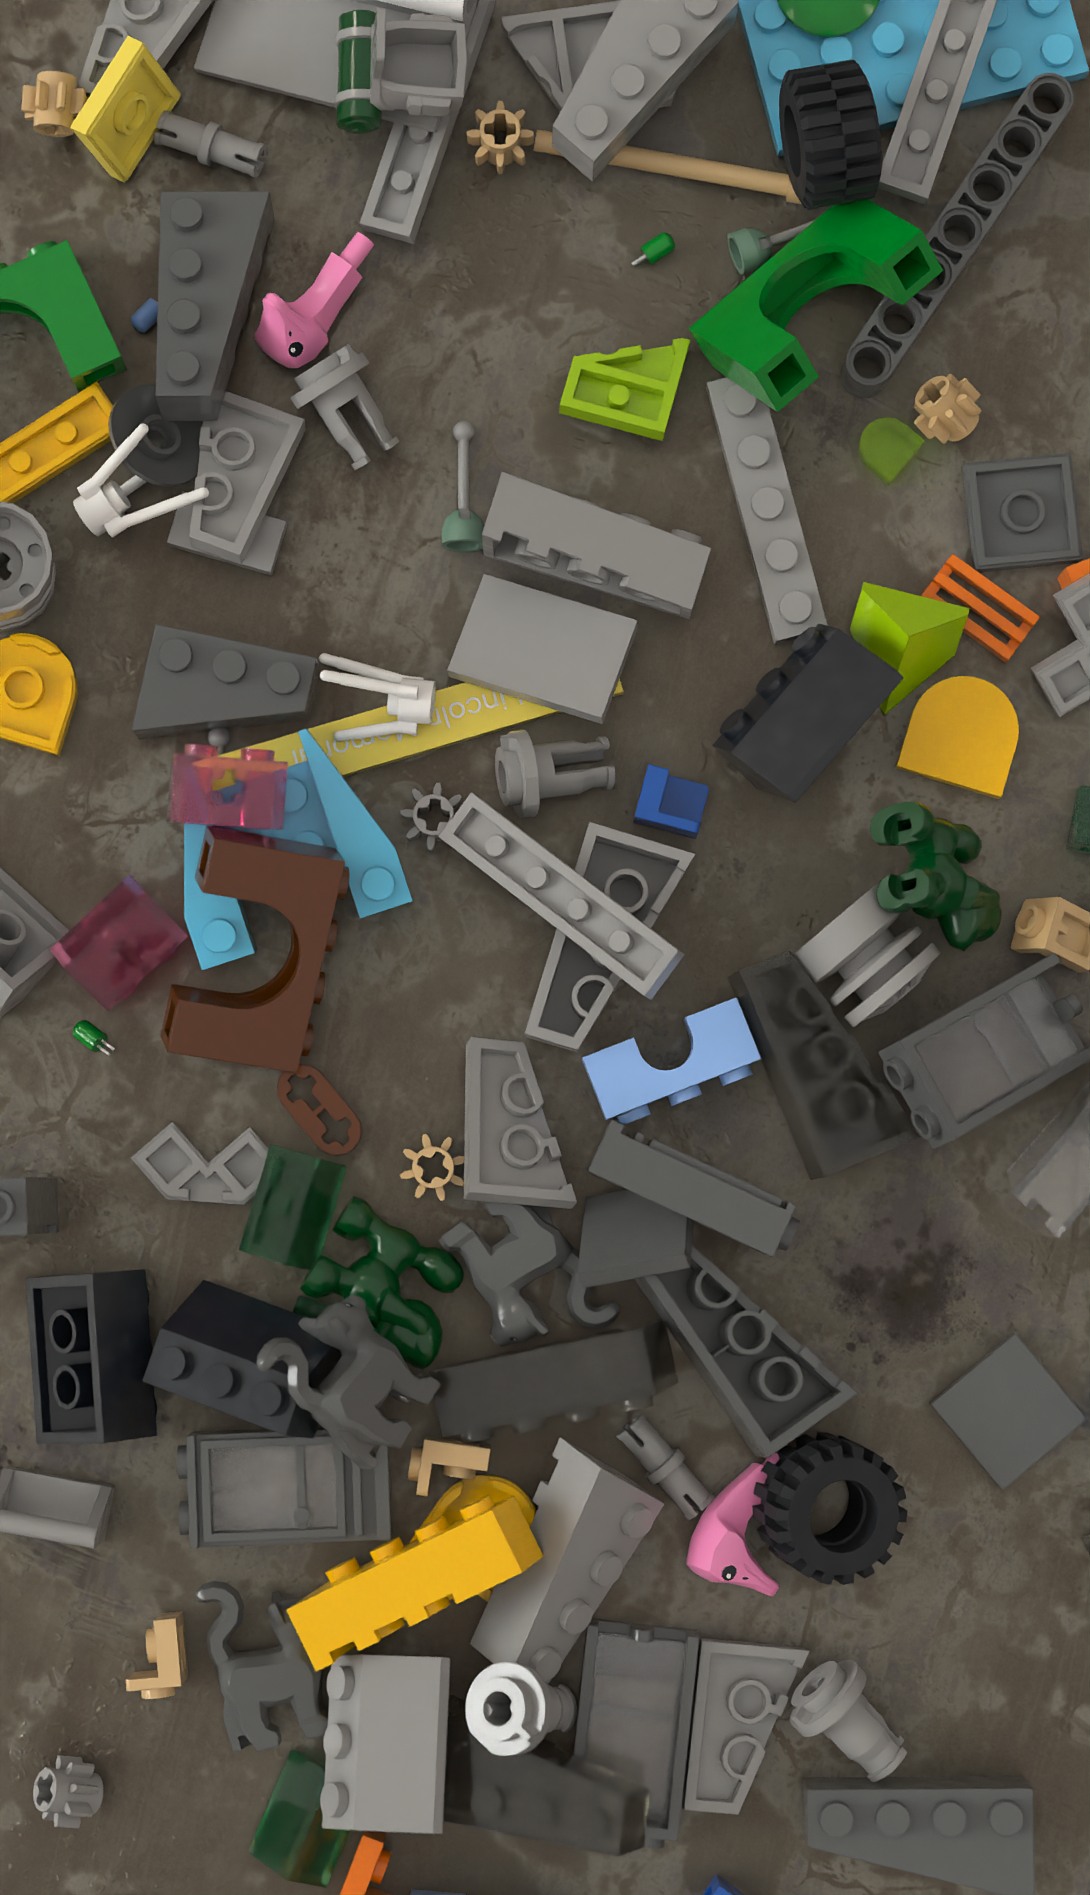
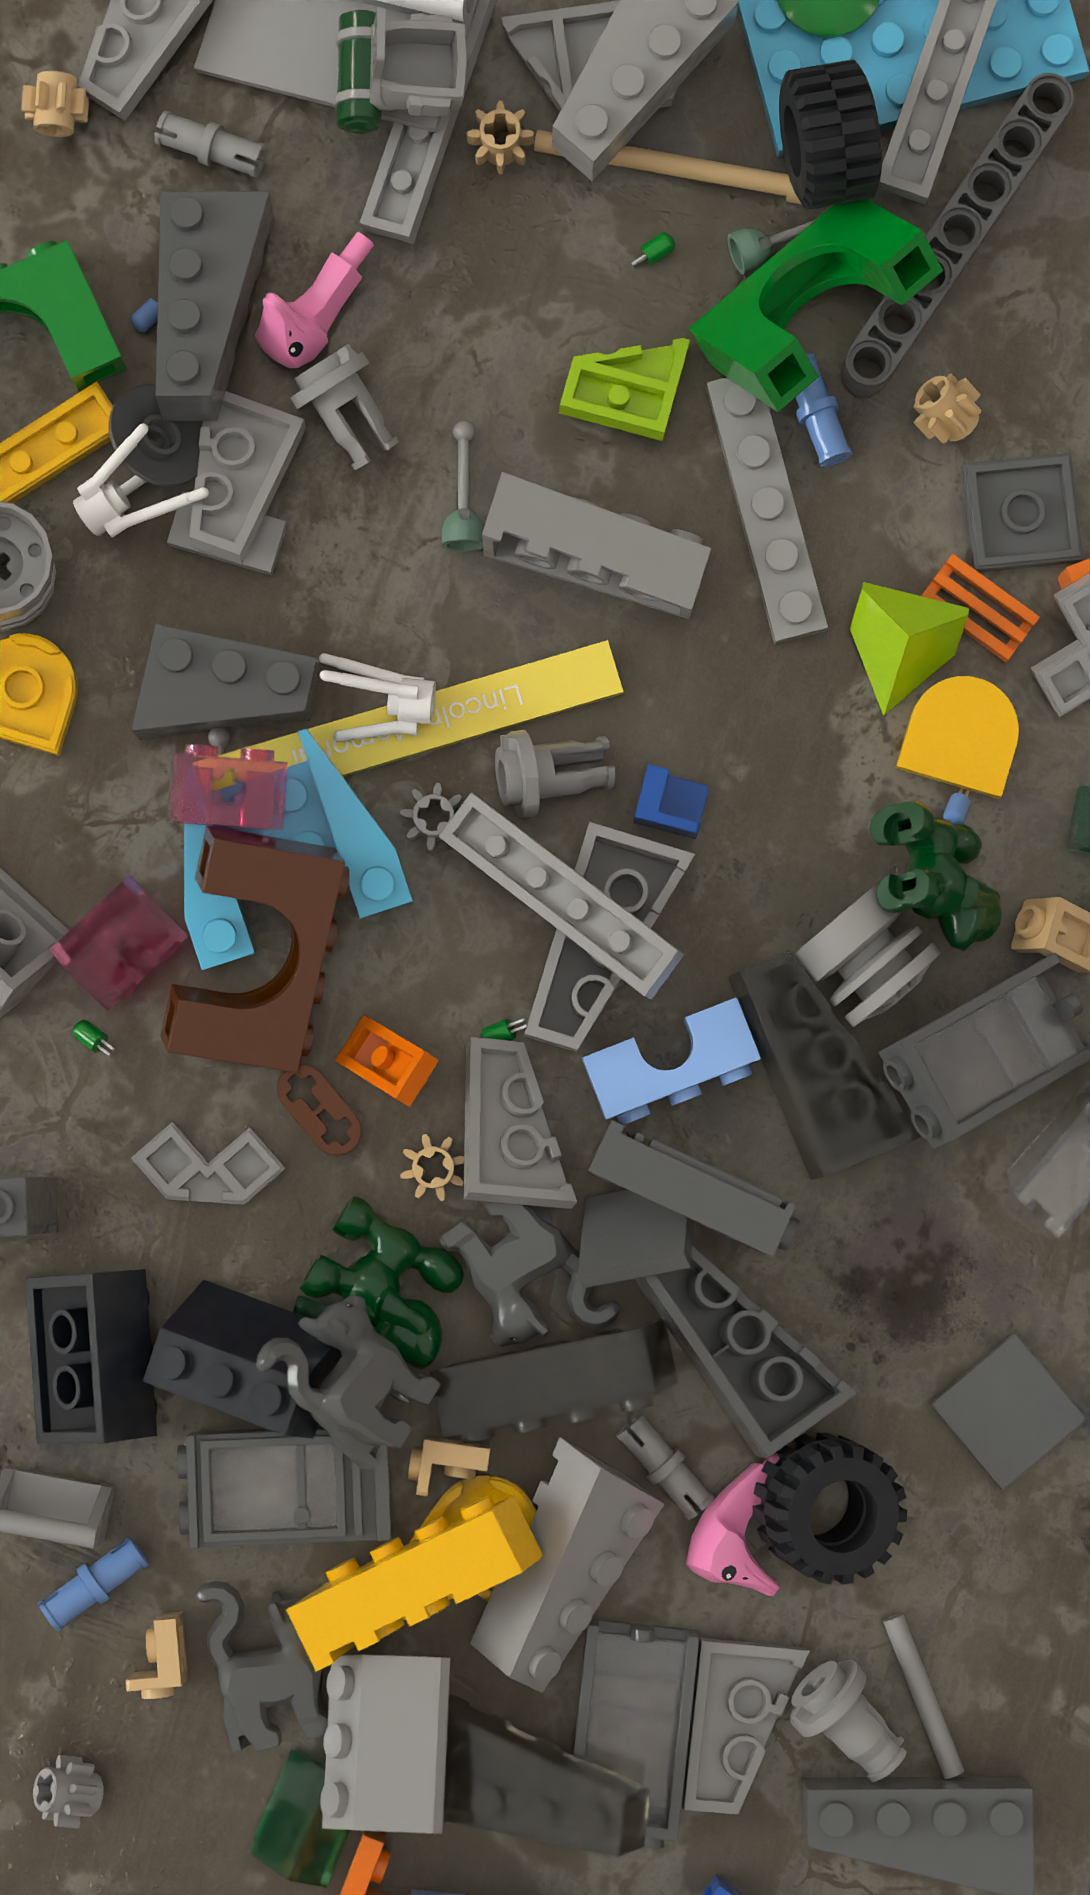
light yellow tile [70,36,181,183] -> none
clear green panel [239,1144,346,1270] -> none
light grey tile [447,574,638,724] -> none
piece [465,1662,577,1756] -> none
black slope [712,623,904,803] -> none
clear neon green tile [858,417,925,485] -> none
none -> medium blue pin [38,1536,150,1632]
none -> orange slope [335,1014,439,1107]
none -> green piece [480,1018,527,1041]
none -> medium blue pin [795,353,853,467]
none -> light grey bar [883,1613,965,1779]
none -> medium blue piece [943,788,971,824]

